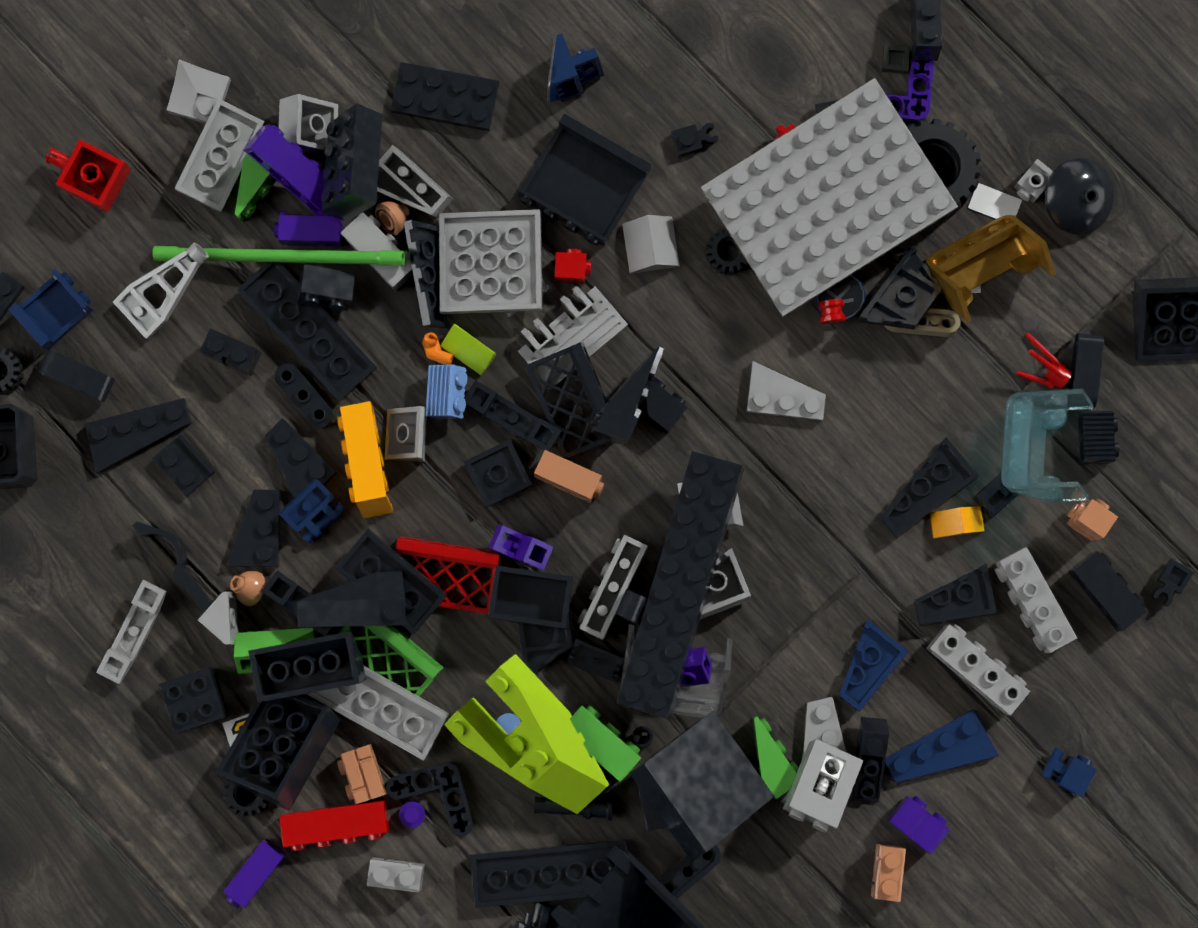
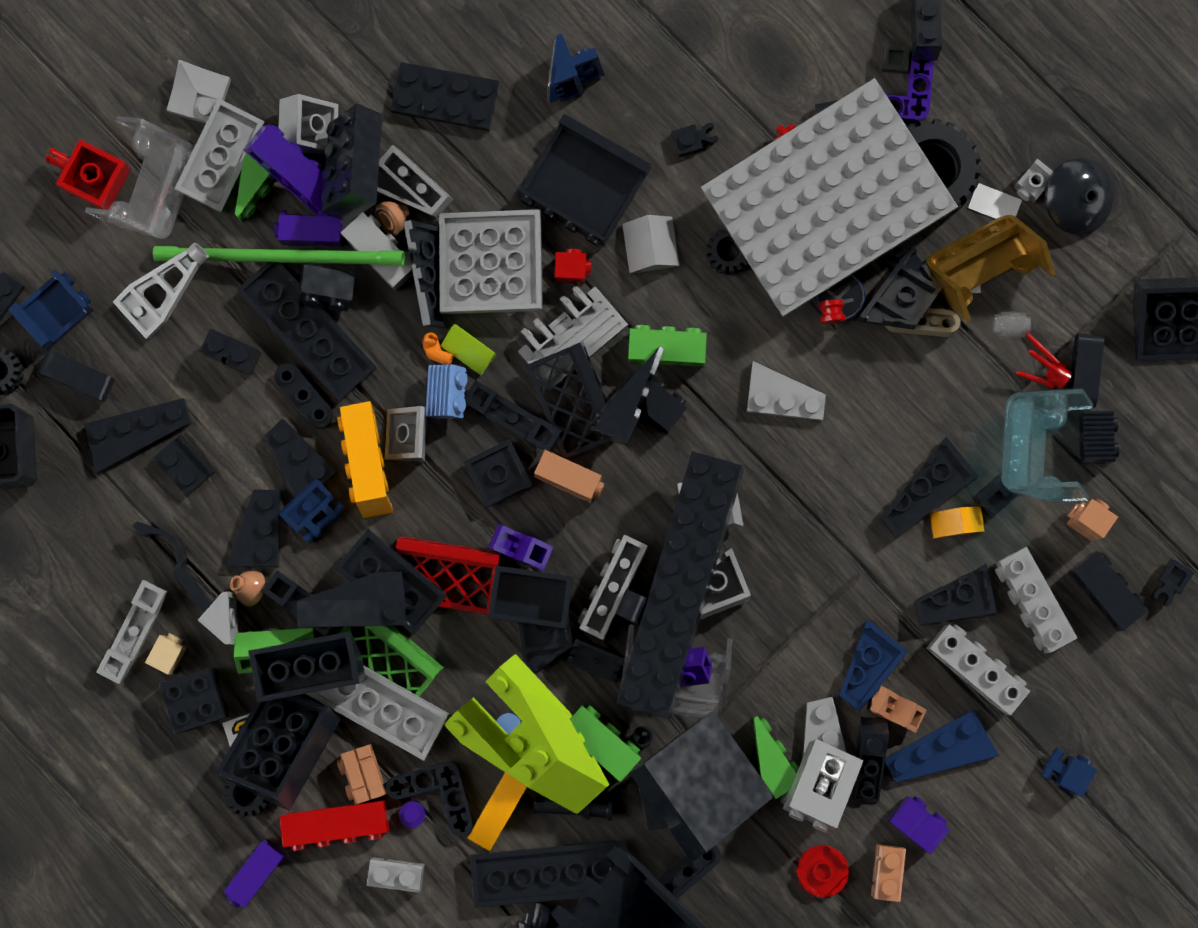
none -> clear windscreen [85,116,194,239]
none -> tan brick [145,633,187,675]
none -> light orange slope [468,772,527,851]
none -> bright green brick [628,325,707,367]
none -> red tile [796,844,849,898]
none -> nougat brick [870,686,927,733]
none -> clear brick [993,311,1031,337]

